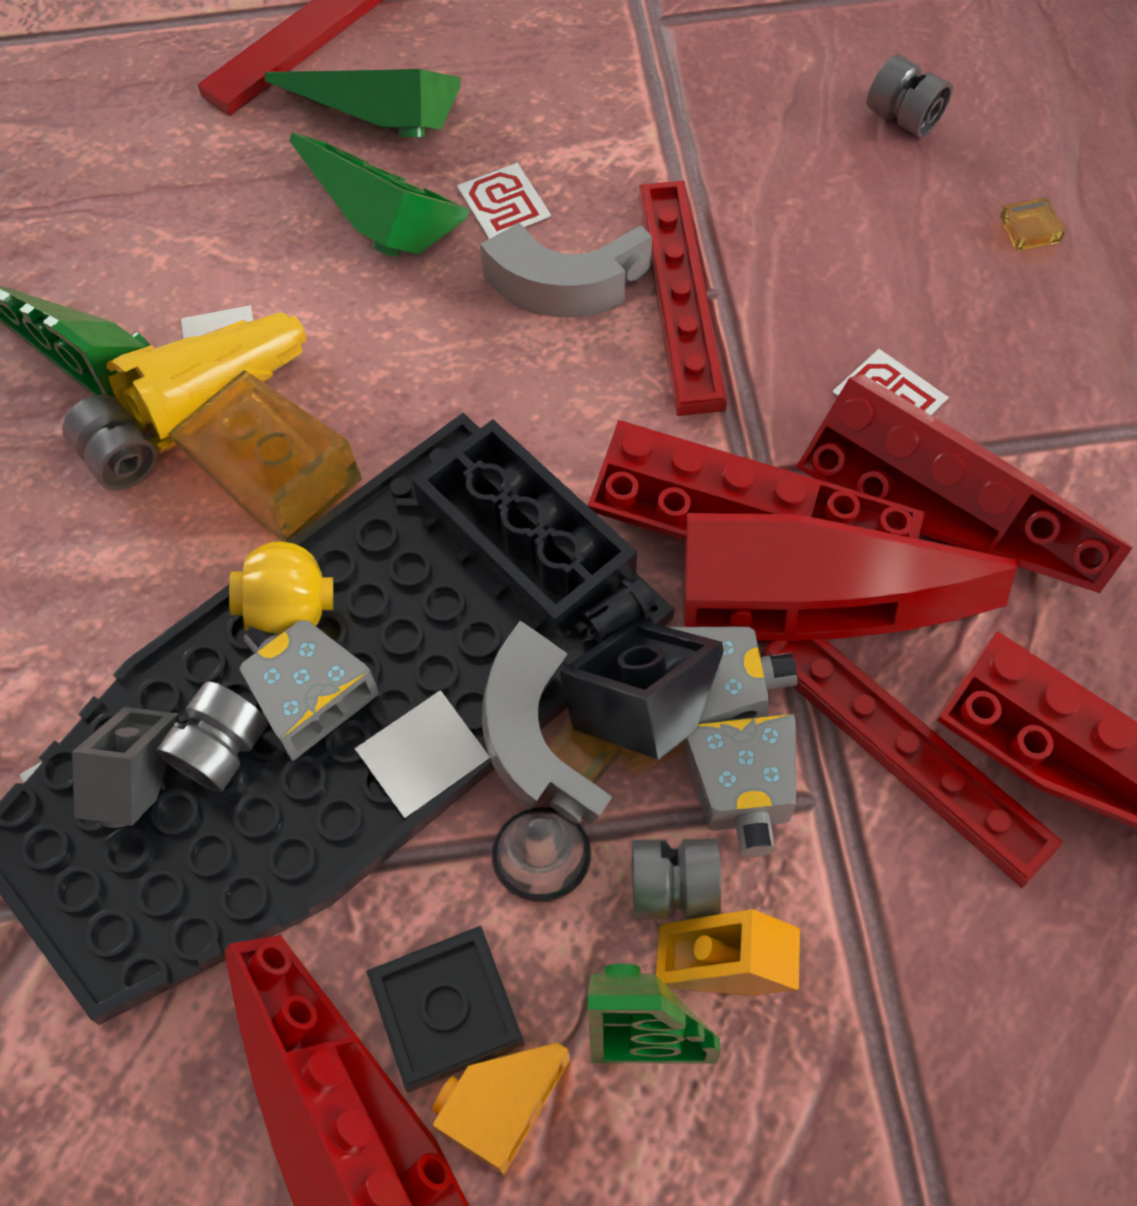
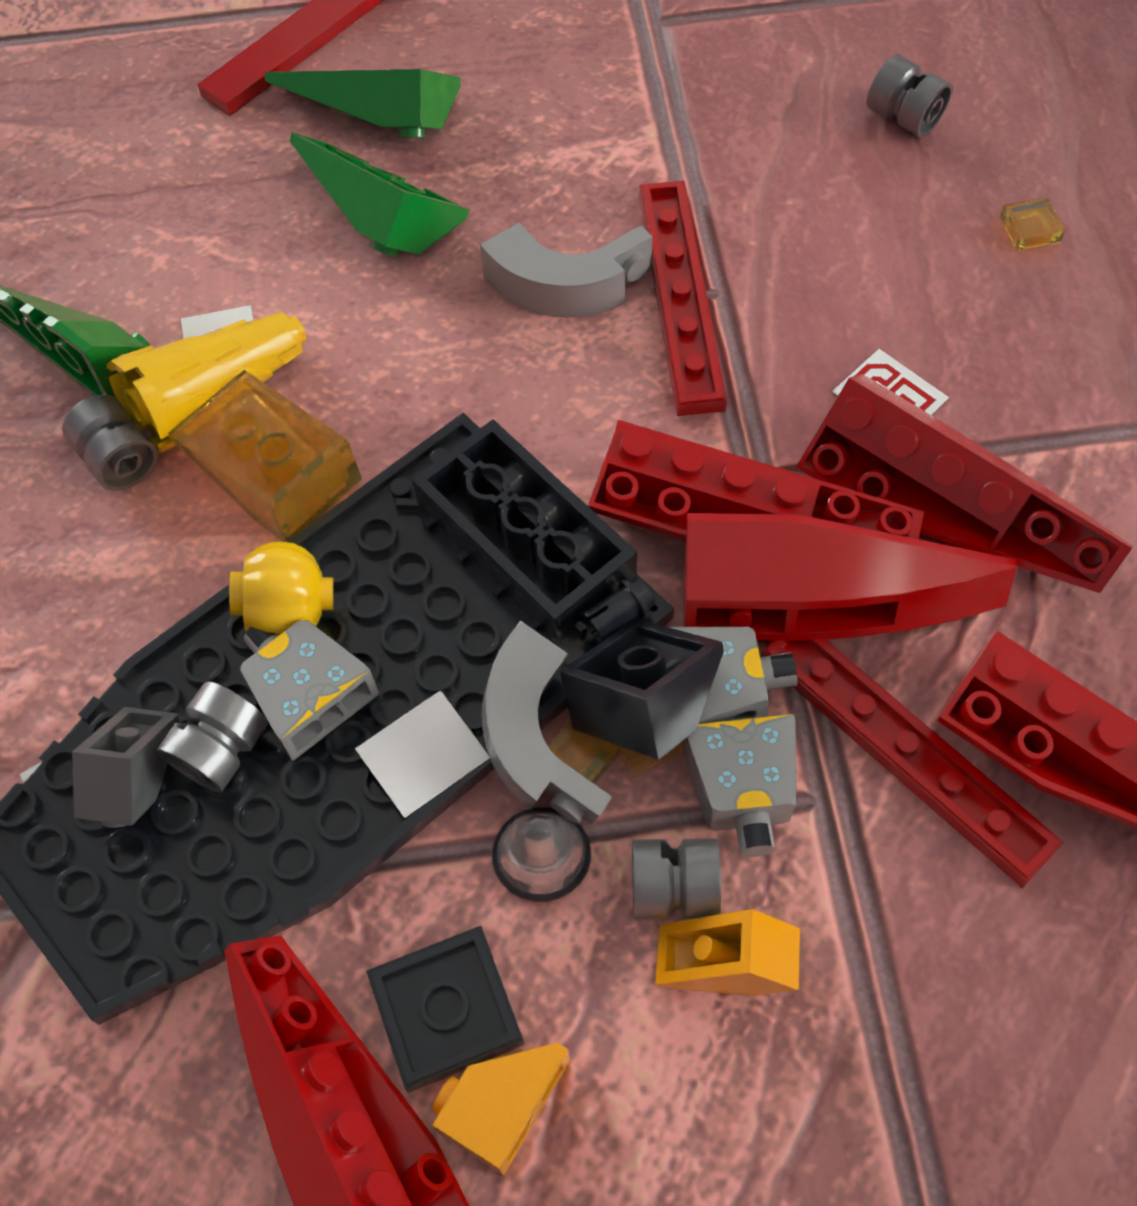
white sticker [457,163,552,239] -> none
green wedge [588,964,721,1064] -> none

